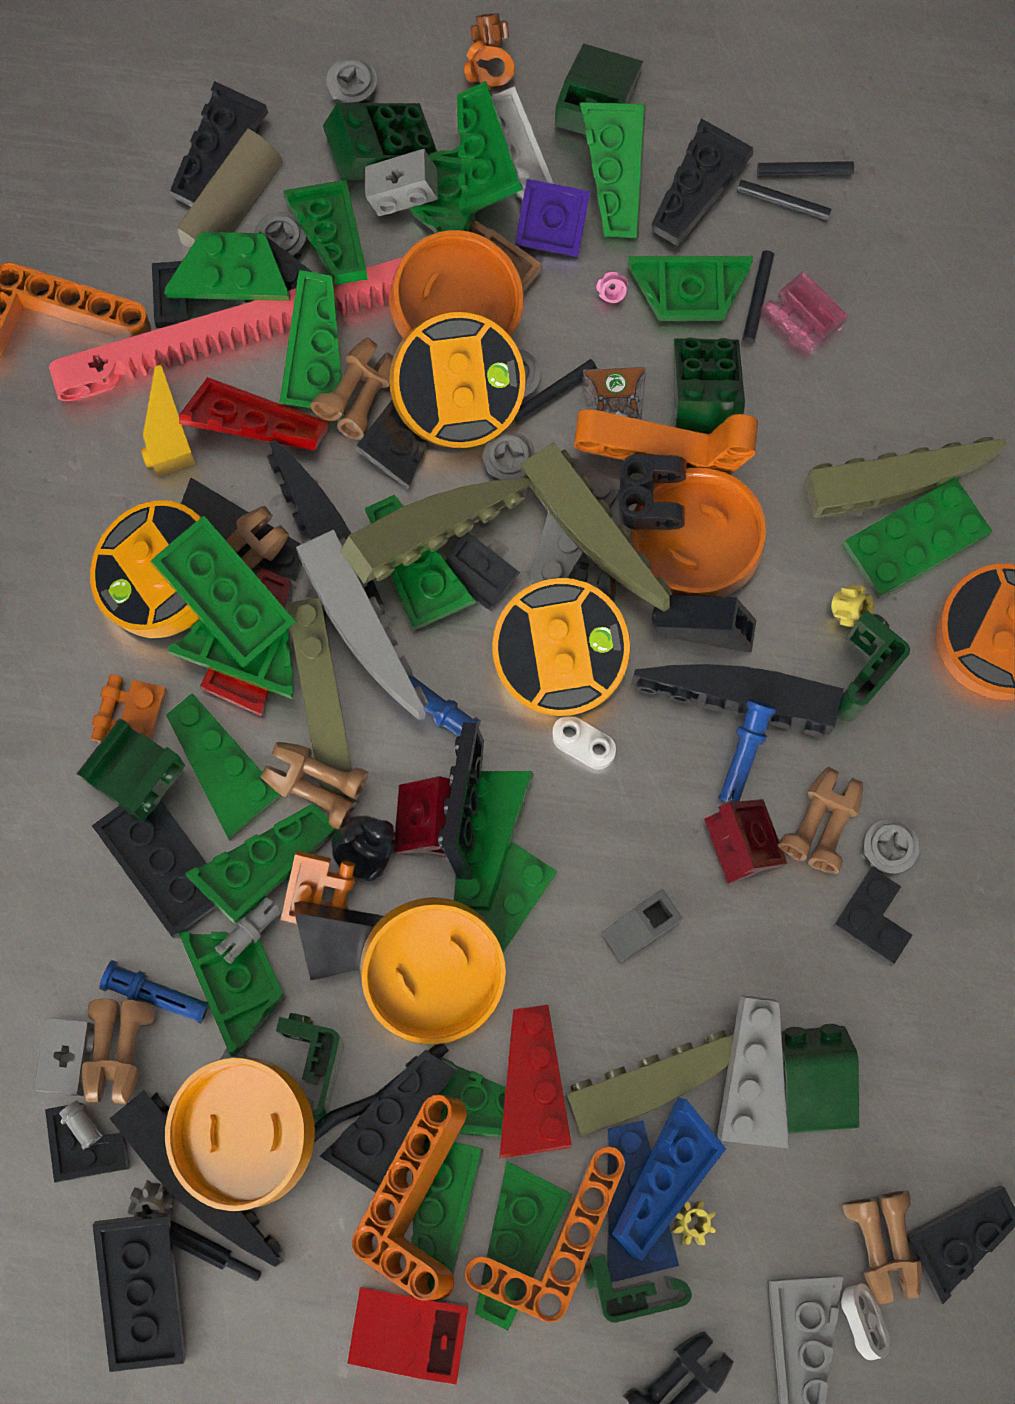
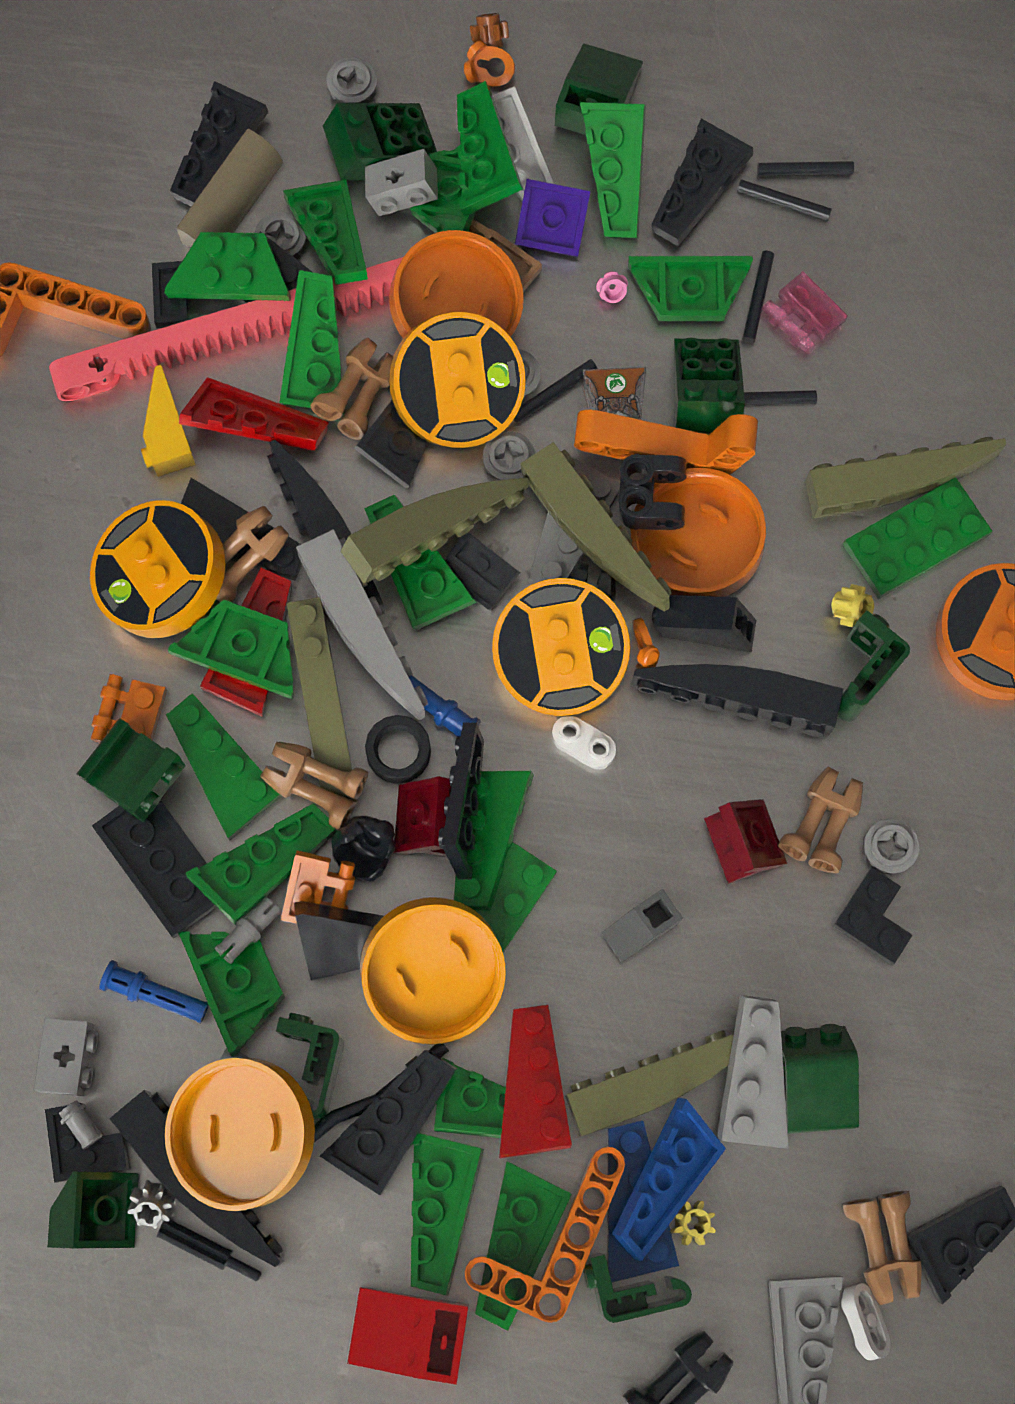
medium nougat piece [82,998,156,1105] -> none
black plate [92,1213,186,1372] -> none
green plate [150,516,296,668] -> none
orange beam [352,1095,467,1300] -> none
blue pin [718,698,777,803] -> none
none -> dark green slope [47,1172,138,1249]
none -> black tyre [365,715,431,784]
none -> orange piece [632,617,660,669]
none -> black bar [744,390,817,405]

